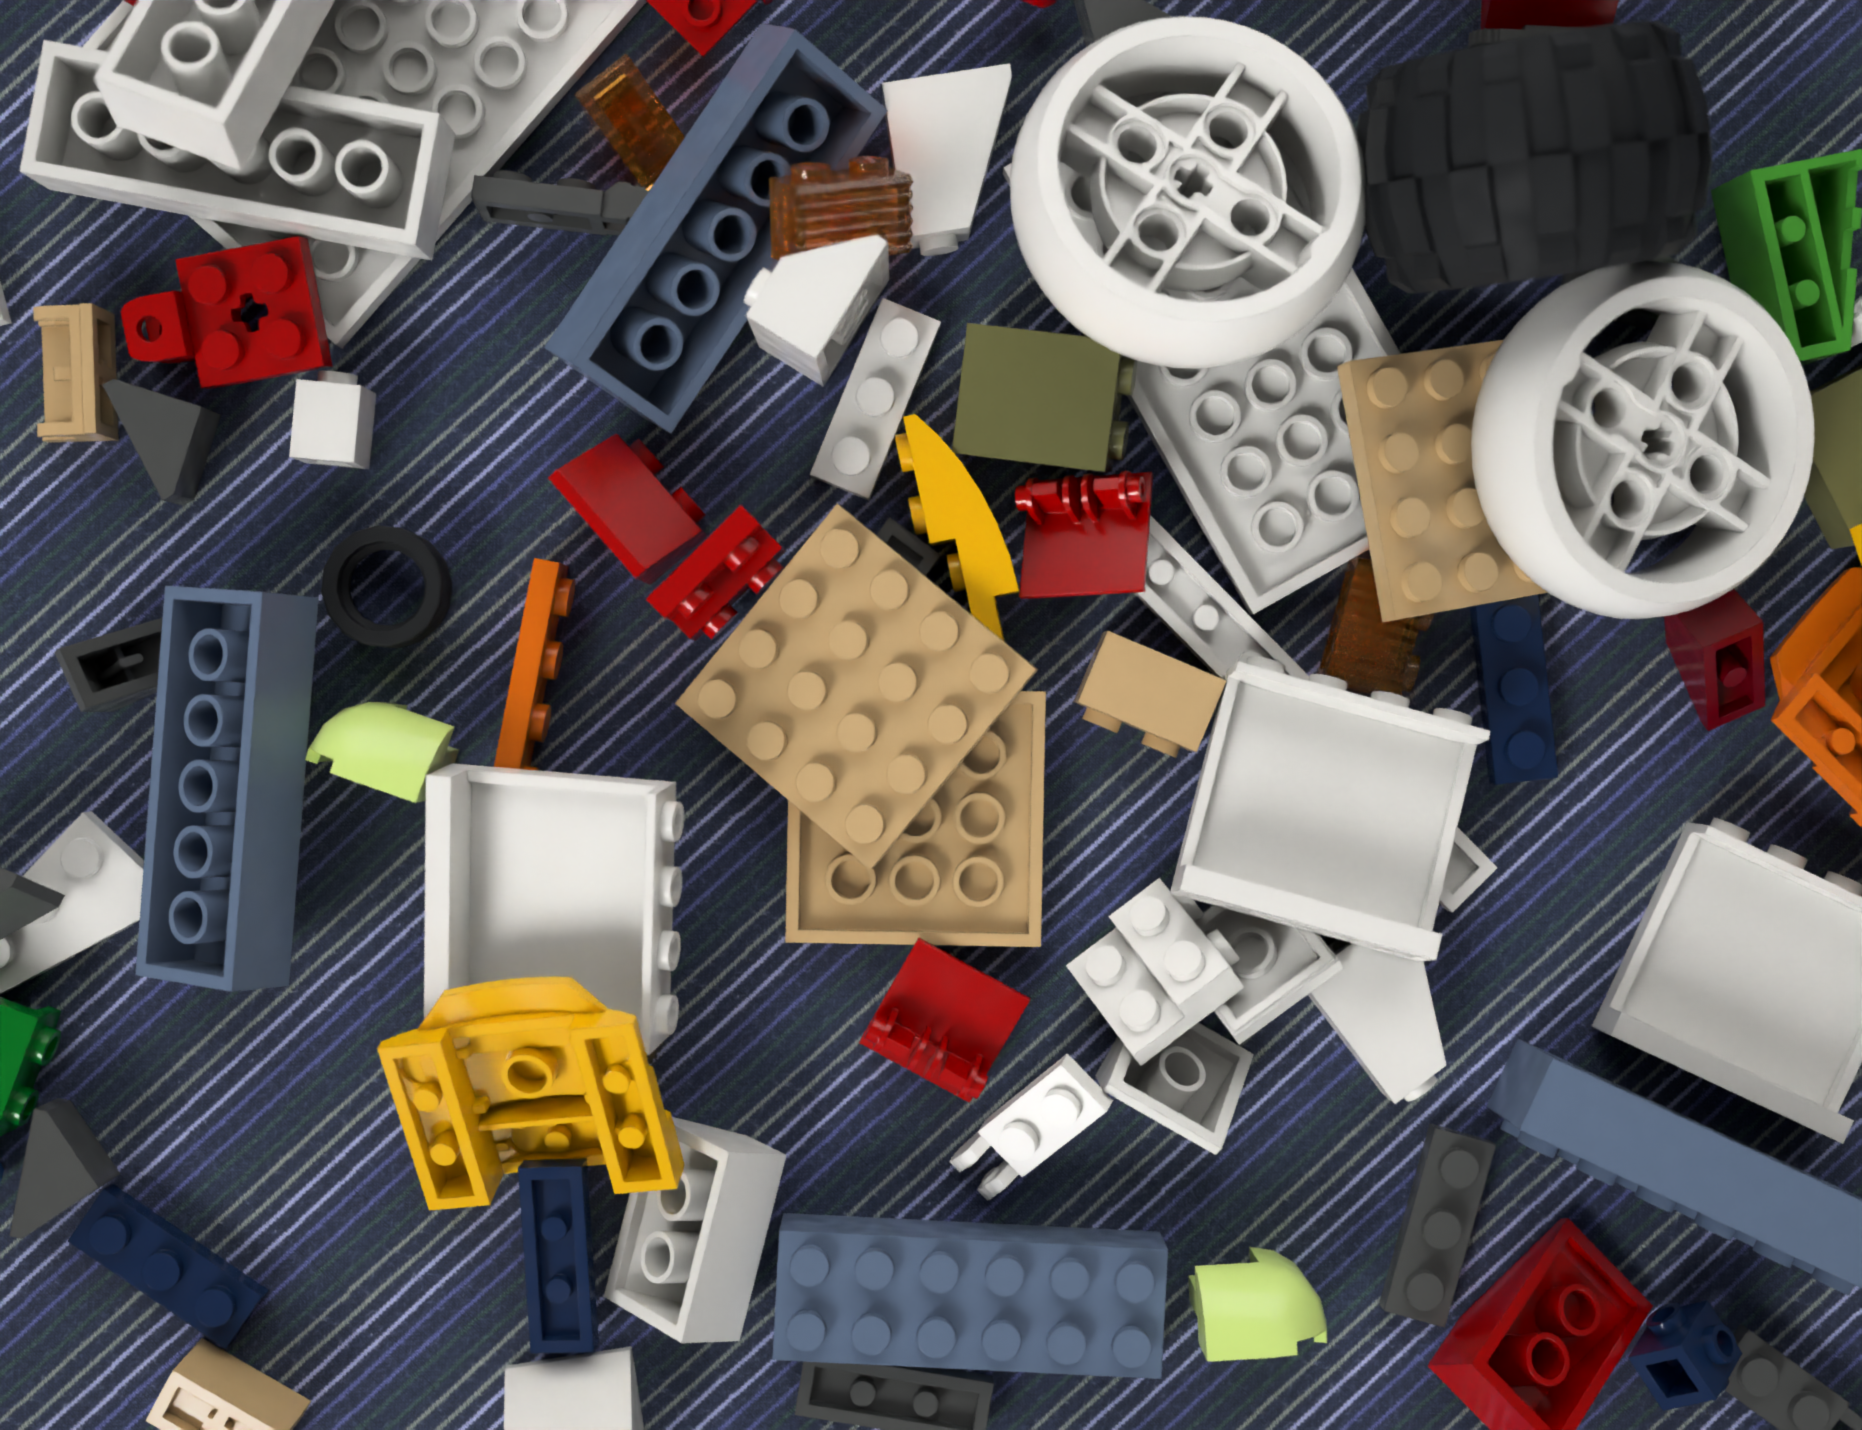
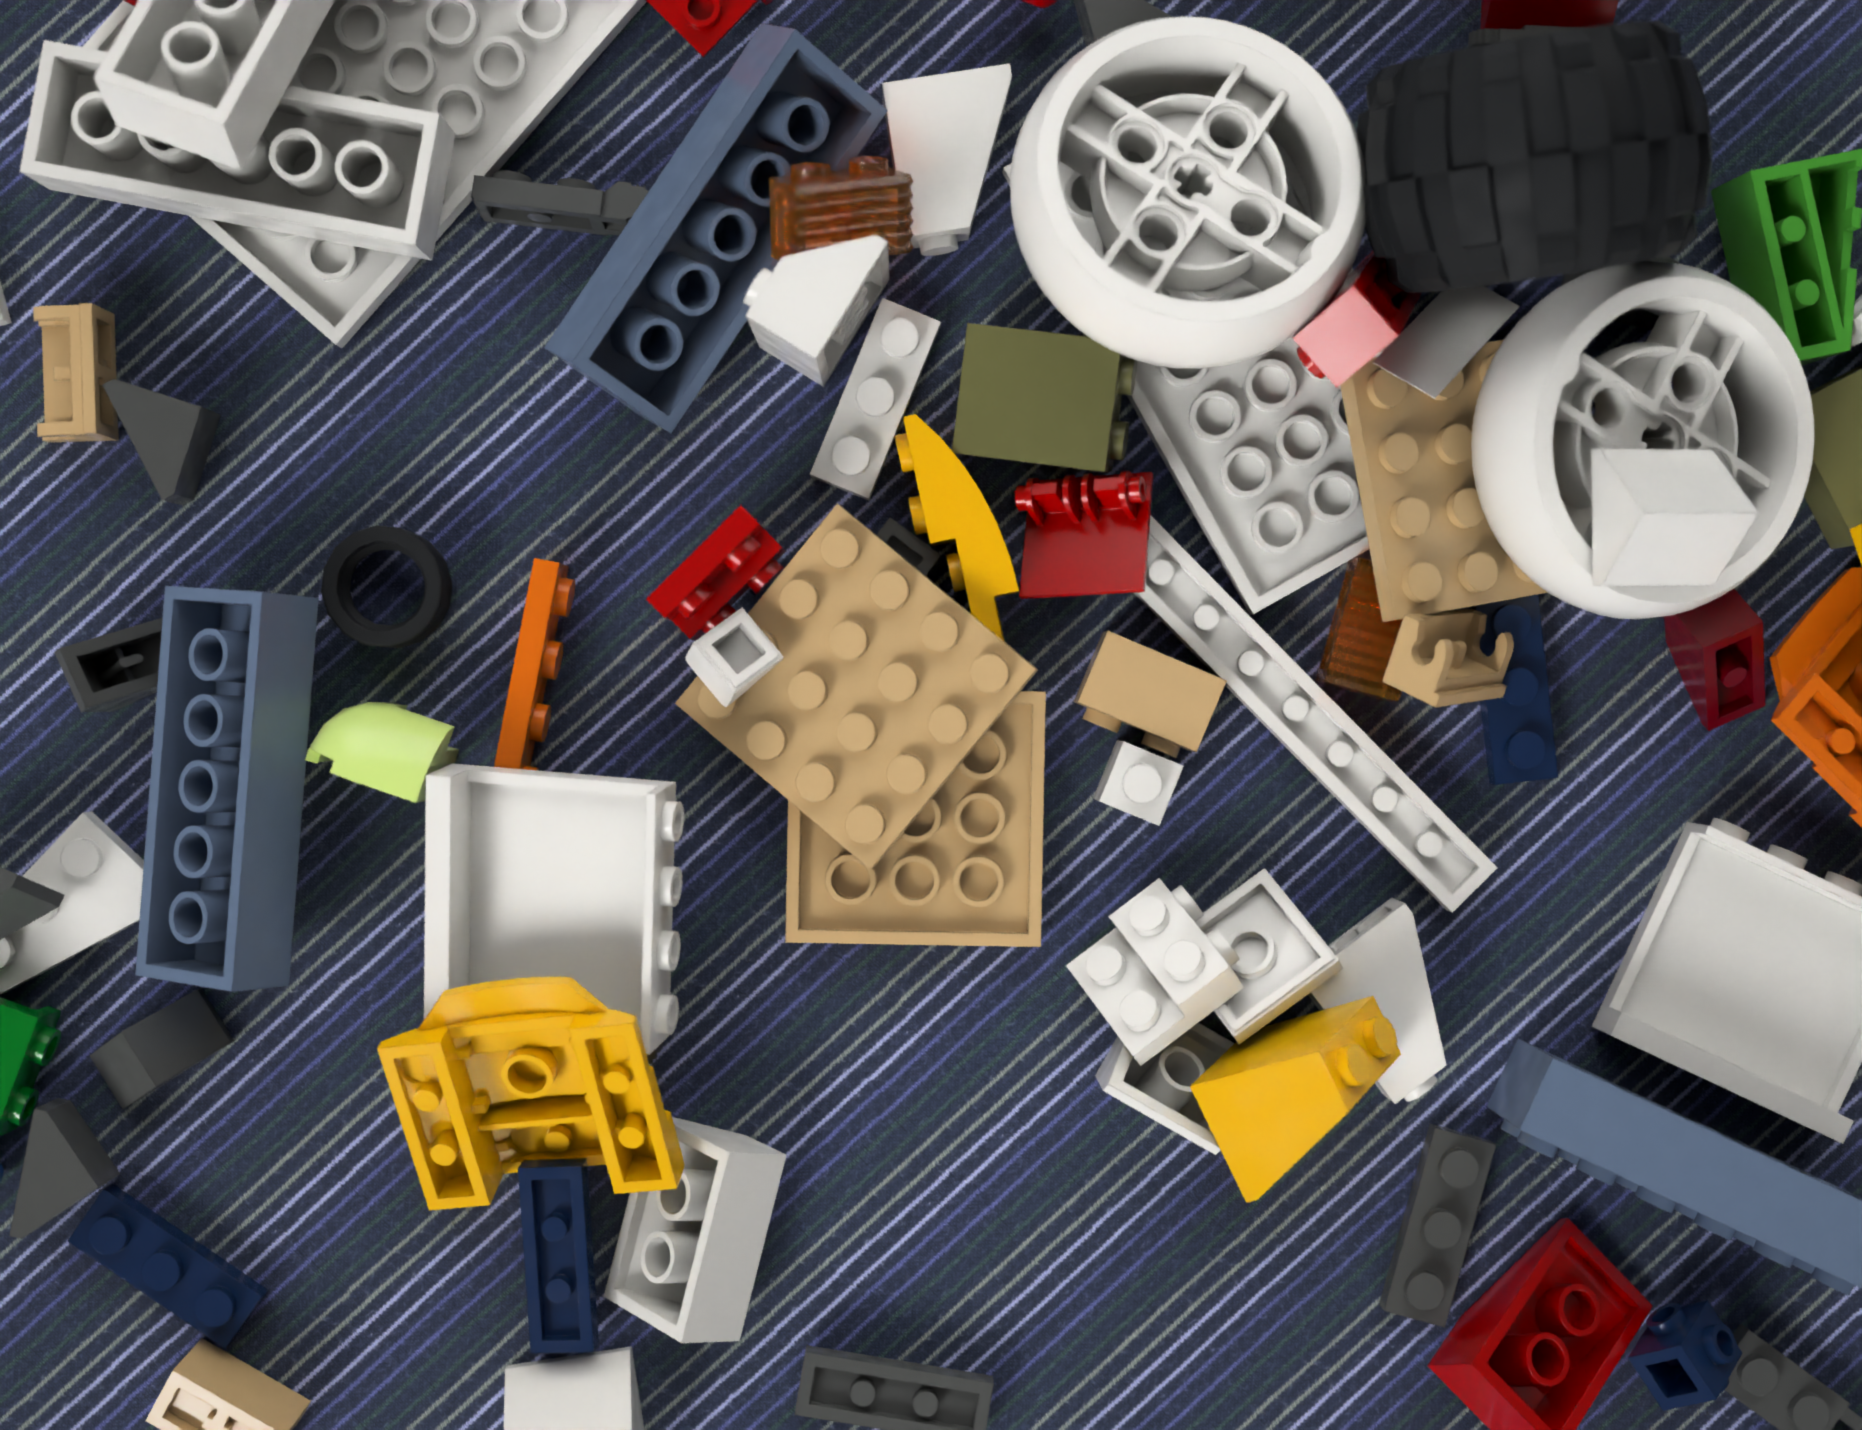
red plate [121,236,333,389] -> none
white brick [289,371,376,469] -> none
red slope [548,433,708,585] -> none
clear orange slope [574,54,685,191] -> none
sand blue brick [772,1213,1168,1379] -> none
red hinge [859,937,1031,1103] -> none
white hinge [950,1054,1113,1201] -> none
white panel [1170,656,1491,962] -> none
yellowish green brick [1188,1247,1327,1362] -> none
none -> dark grey slope [89,988,234,1109]
none -> white slope [685,607,784,707]
none -> white brick [1093,740,1184,826]
none -> yellow slope [1190,996,1401,1203]
none -> slope [1293,251,1422,388]
none -> white sticker [1373,286,1520,399]
none -> tan hinge [1382,609,1514,707]
none -> white slope [1591,449,1759,586]

